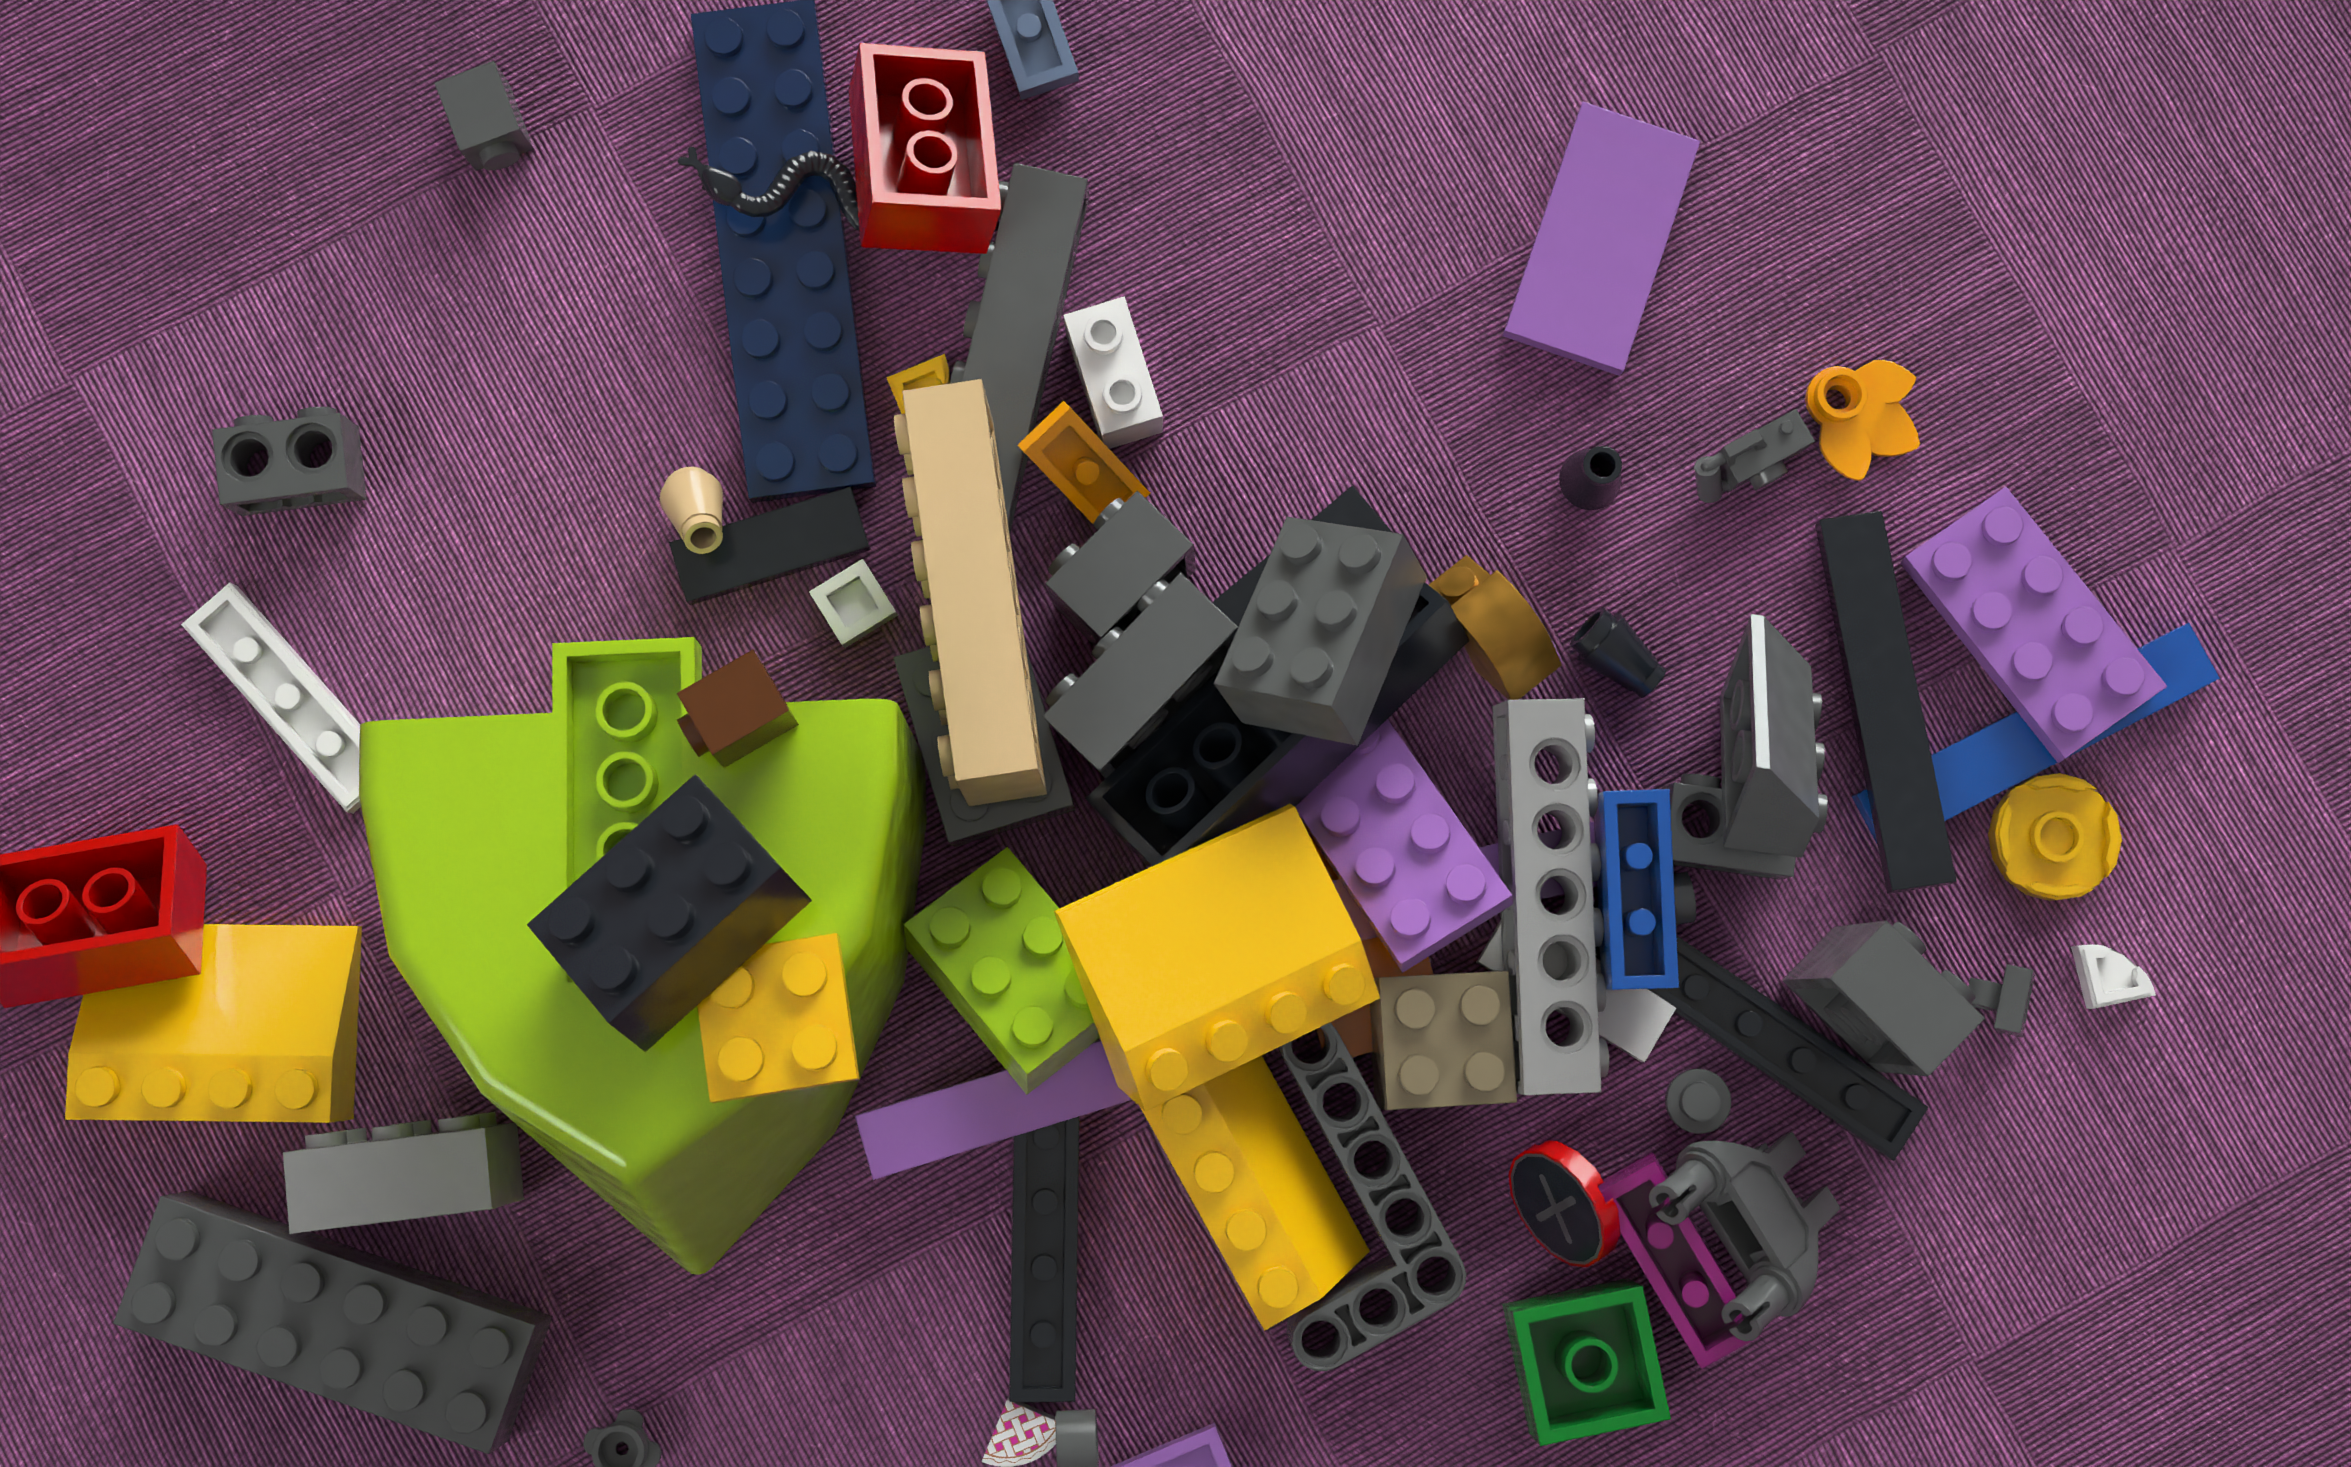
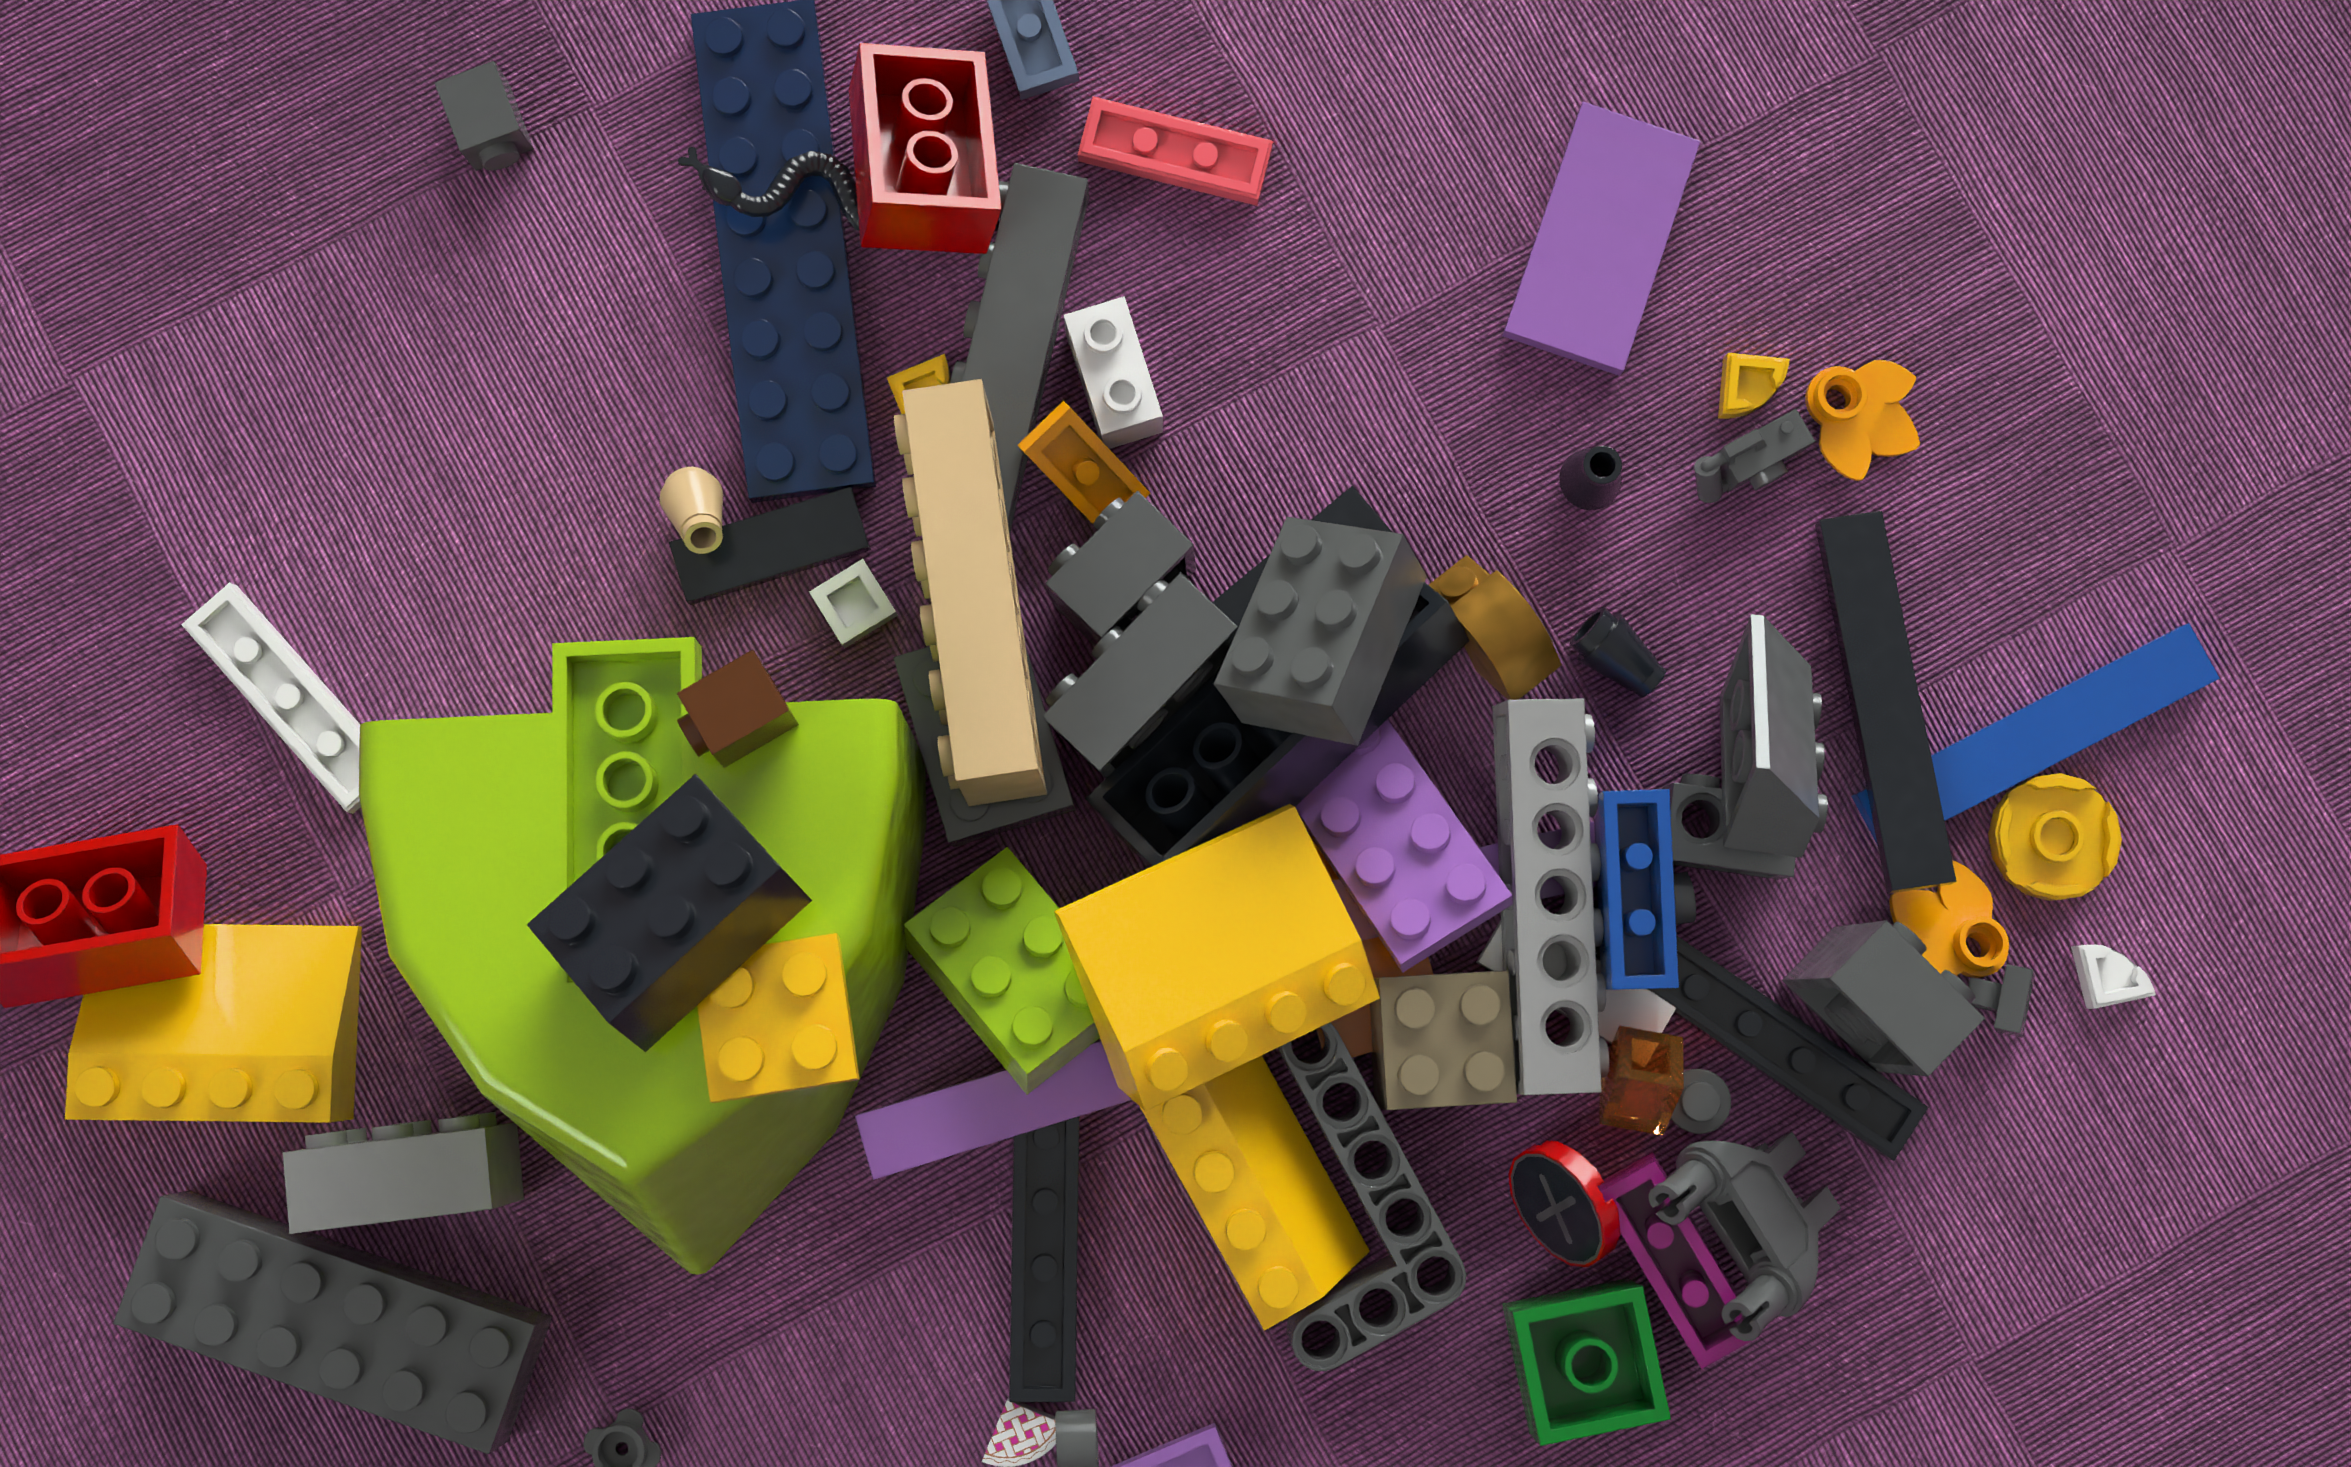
dark grey brick [212,407,367,516] -> none
medium lavender plate [1900,487,2167,763] -> none
none -> coral tile [1077,96,1273,206]
none -> clear orange brick [1599,1025,1684,1135]
none -> yellow tile [1718,353,1790,419]
none -> light orange plate [1889,860,2009,978]

